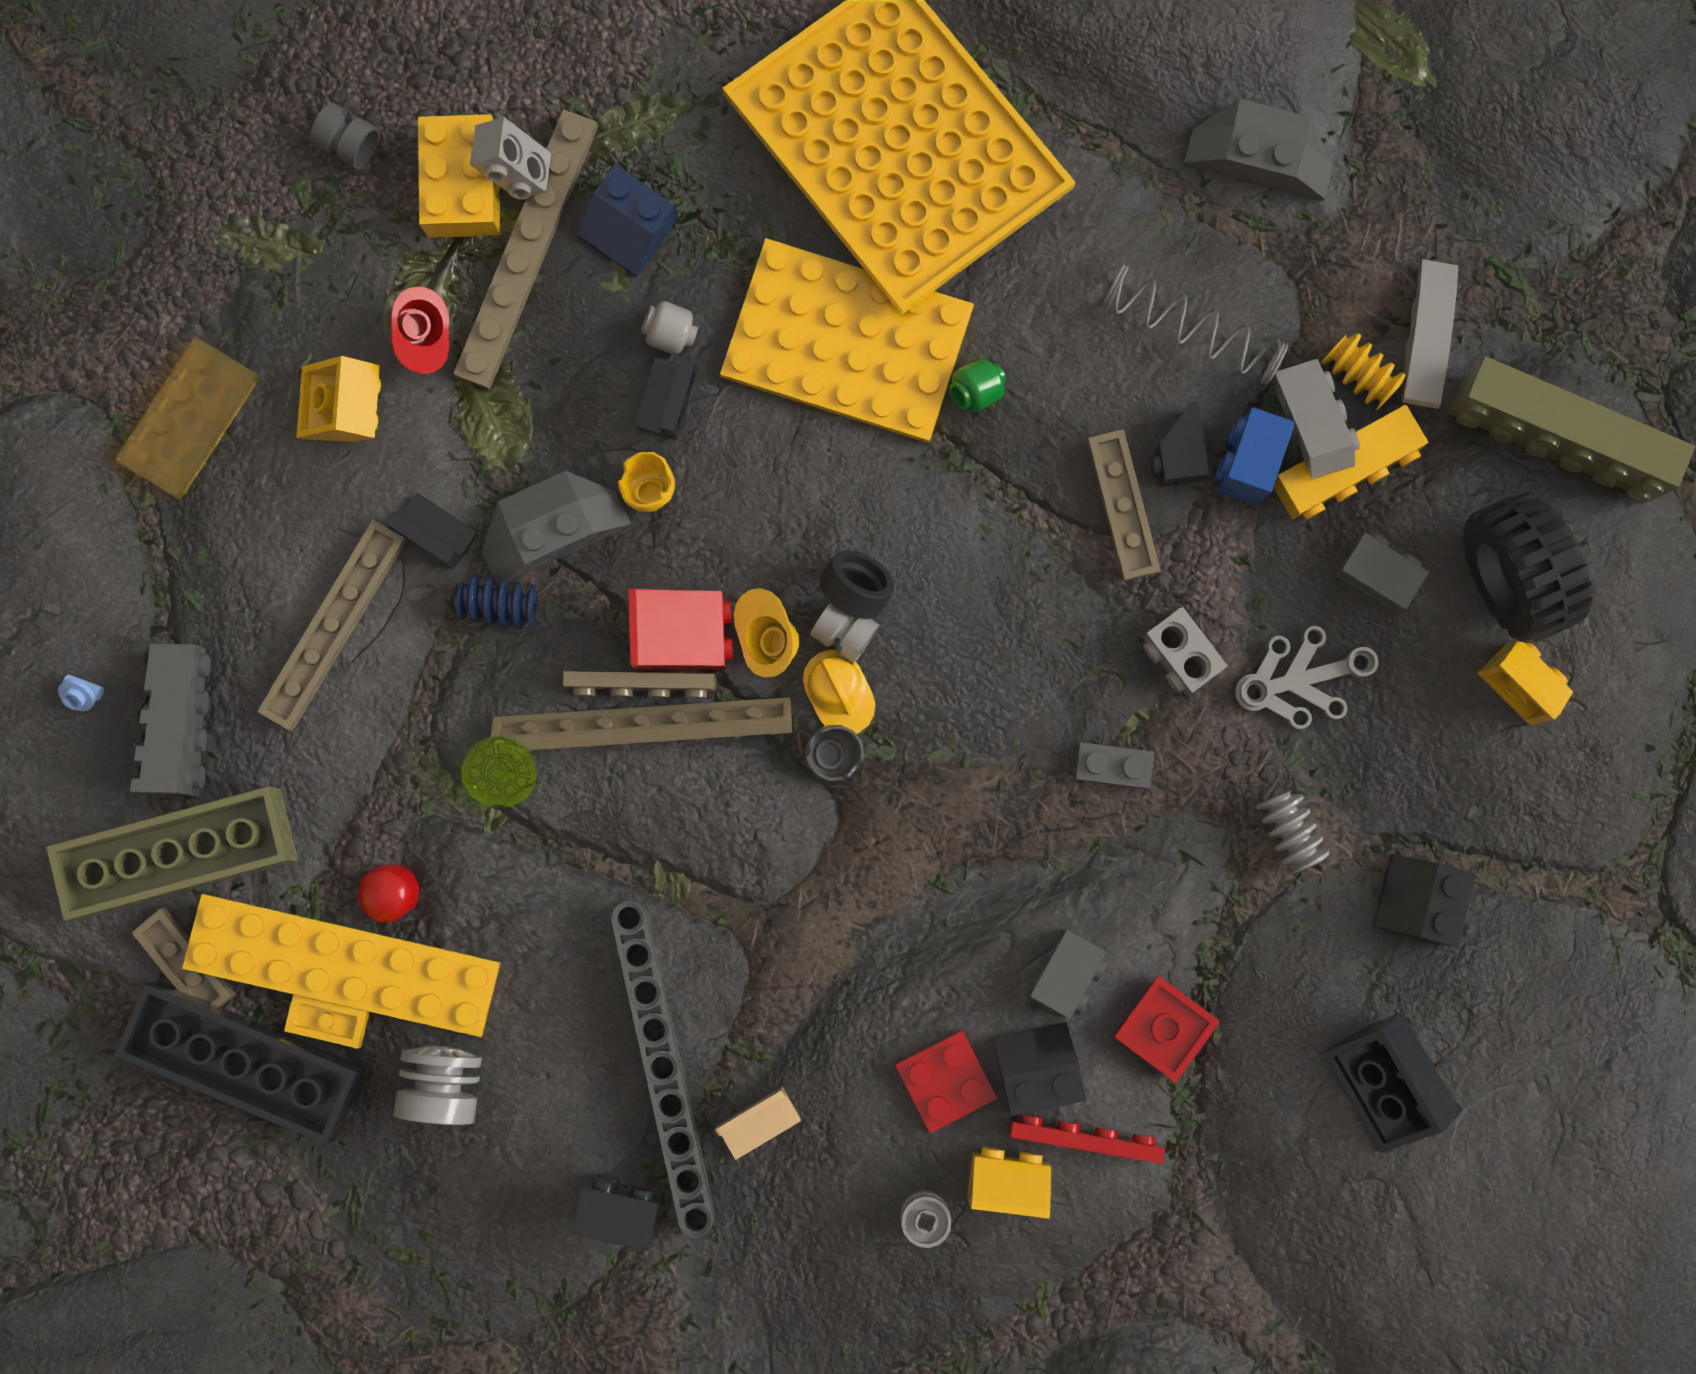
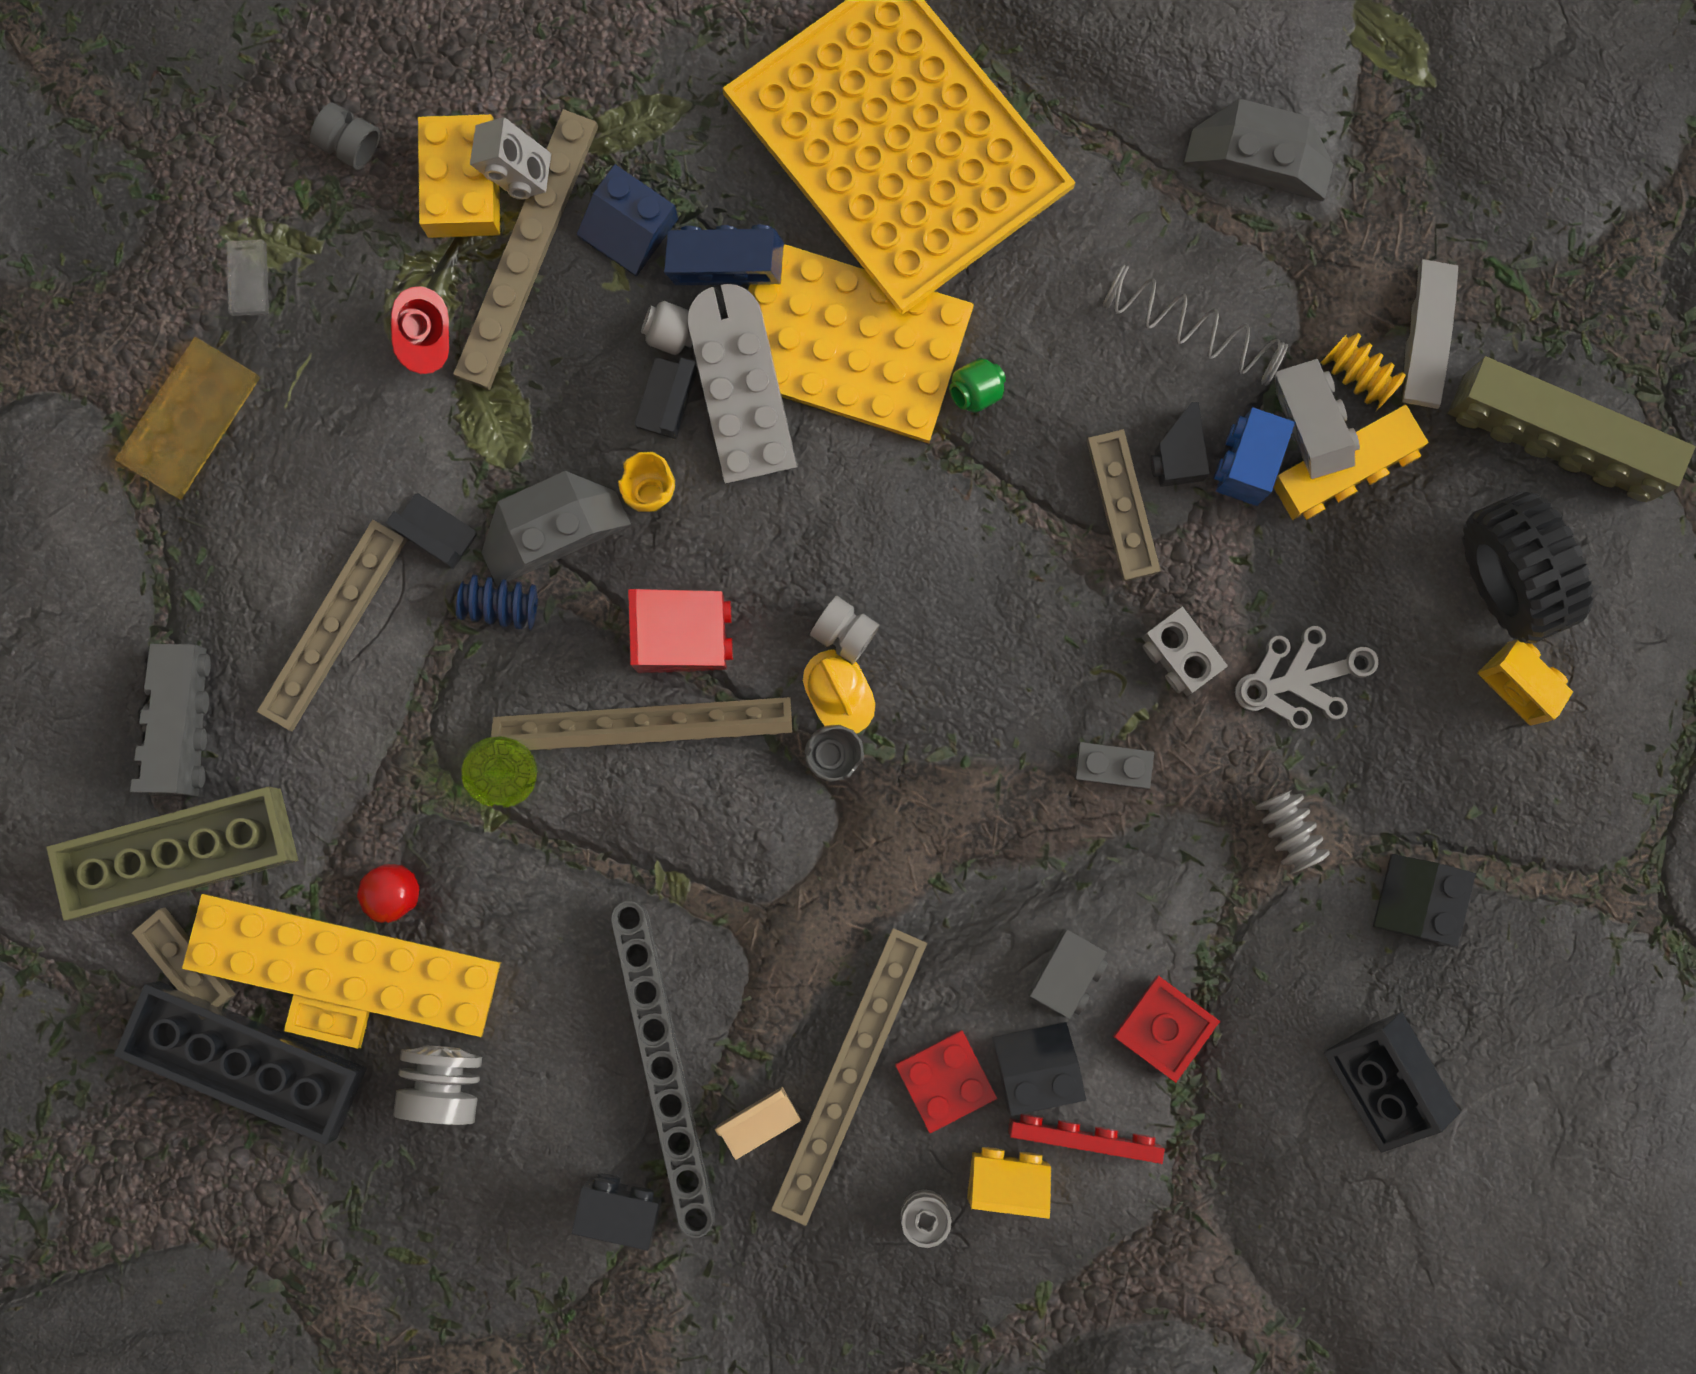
light blue plate [58,674,104,711] -> none
yellow slope [296,356,381,442] -> none
dark tan plate [563,671,716,699] -> none
yellow piece [733,588,799,678] -> none
black tyre [820,550,894,619] -> none
dark grey brick [1334,533,1429,615] -> none
none -> clear tile [227,240,269,316]
none -> dark blue brick [664,224,784,285]
none -> light grey plate [688,284,798,484]
none -> dark tan plate [771,928,927,1226]

